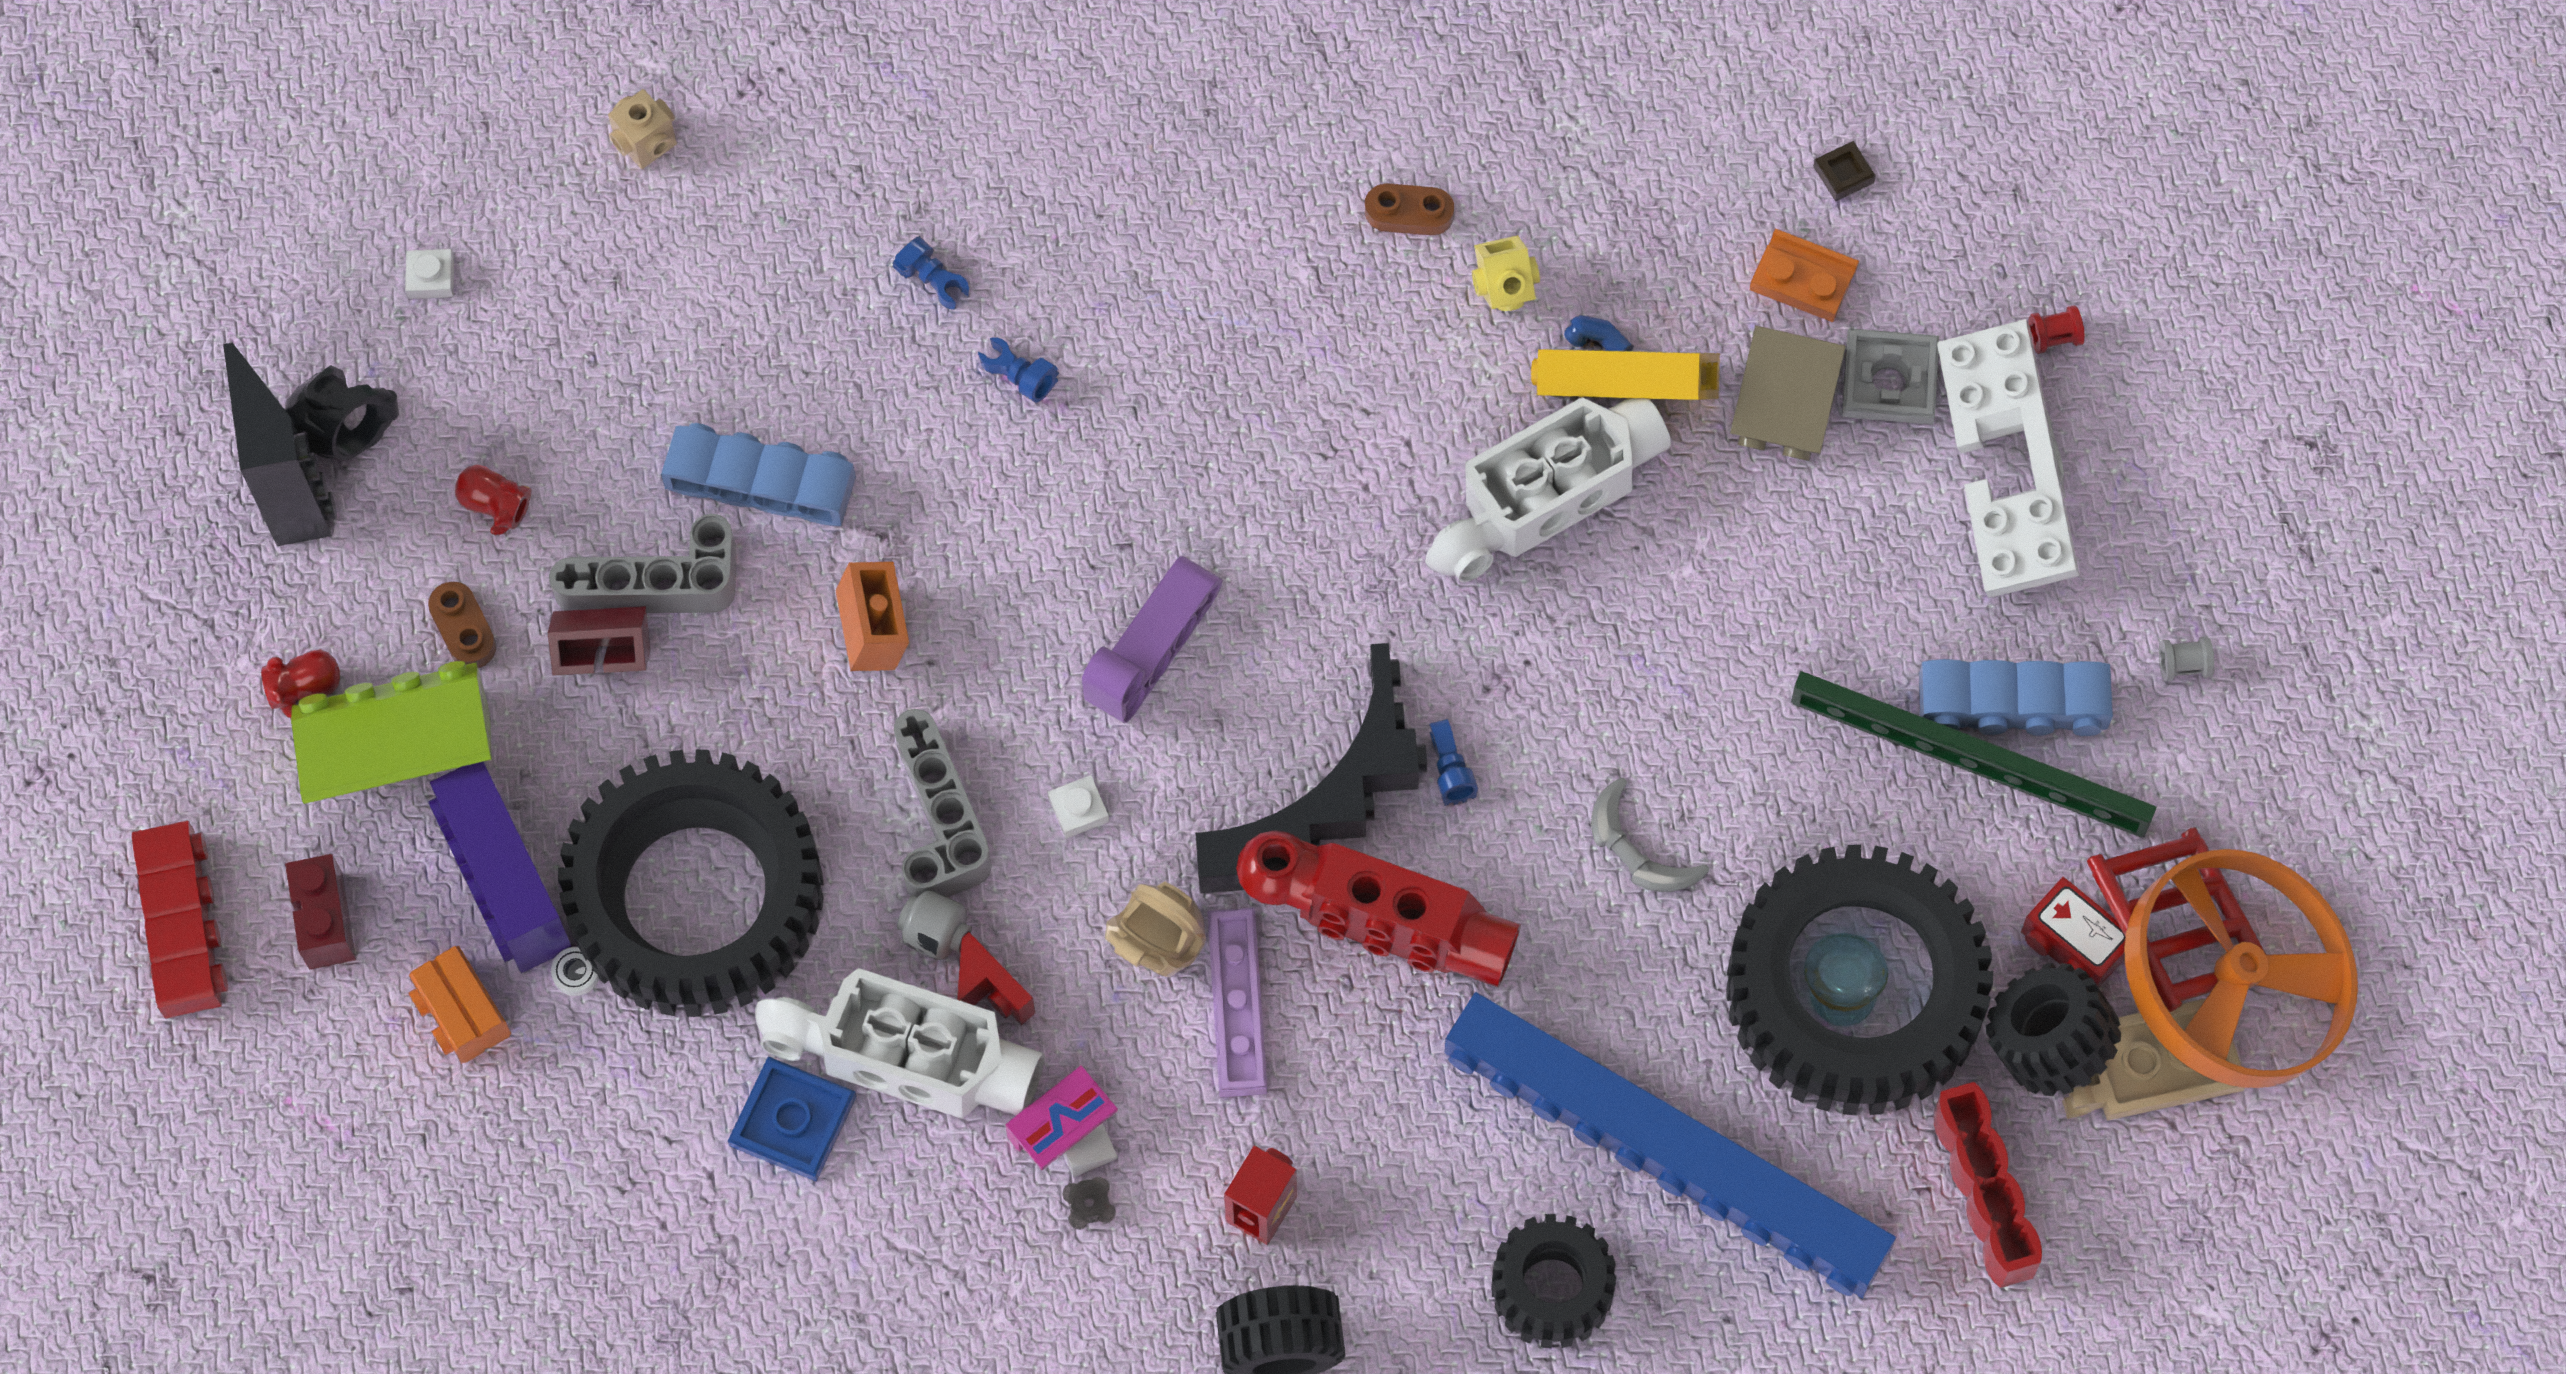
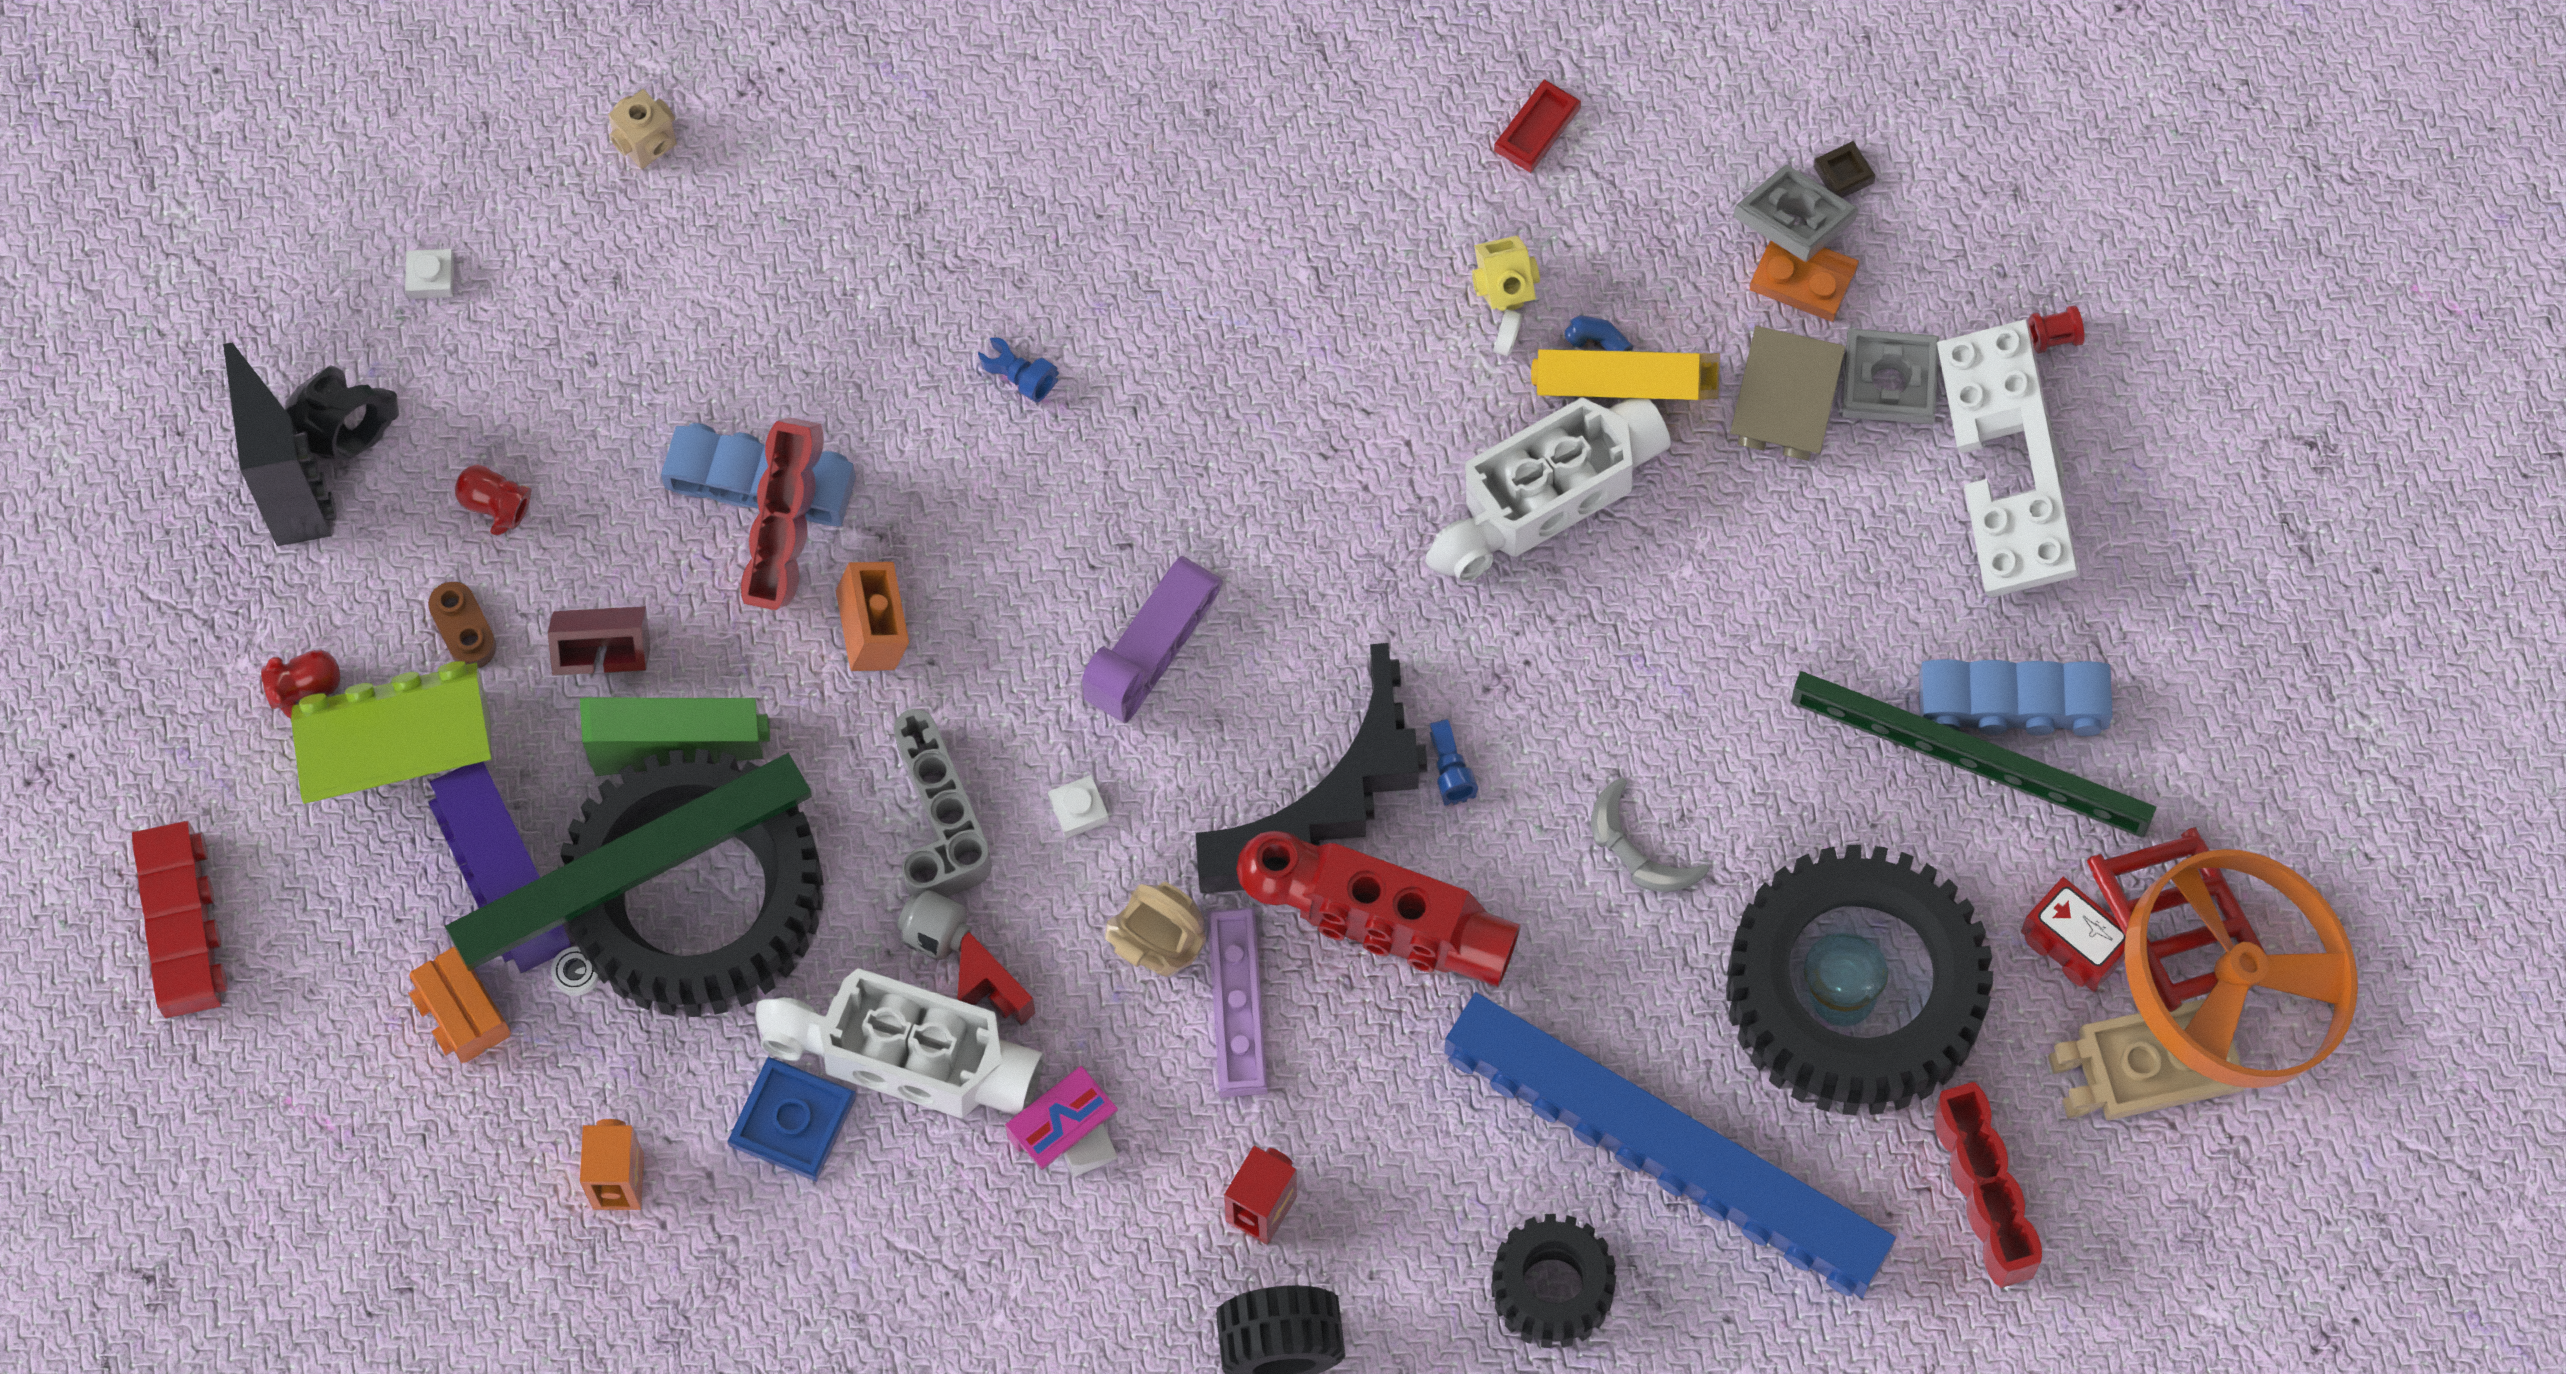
dark red piece [285,854,356,970] -> none
light grey beam [549,514,737,613] -> none
blue piece [892,236,969,310] -> none
clear smoke plate [1062,1177,1116,1230] -> none
dark orange plate [1365,183,1454,235] -> none
black tyre [1986,963,2121,1096] -> none
light grey bush [2159,636,2214,681] -> none
none -> dark green tile [445,752,812,971]
none -> bright green slope [580,697,770,777]
none -> orange brick [580,1119,644,1210]
none -> brick [741,417,824,610]
none -> white tile [1492,309,1522,357]
none -> red tile [1494,79,1581,173]
none -> light grey piece [1733,164,1859,262]

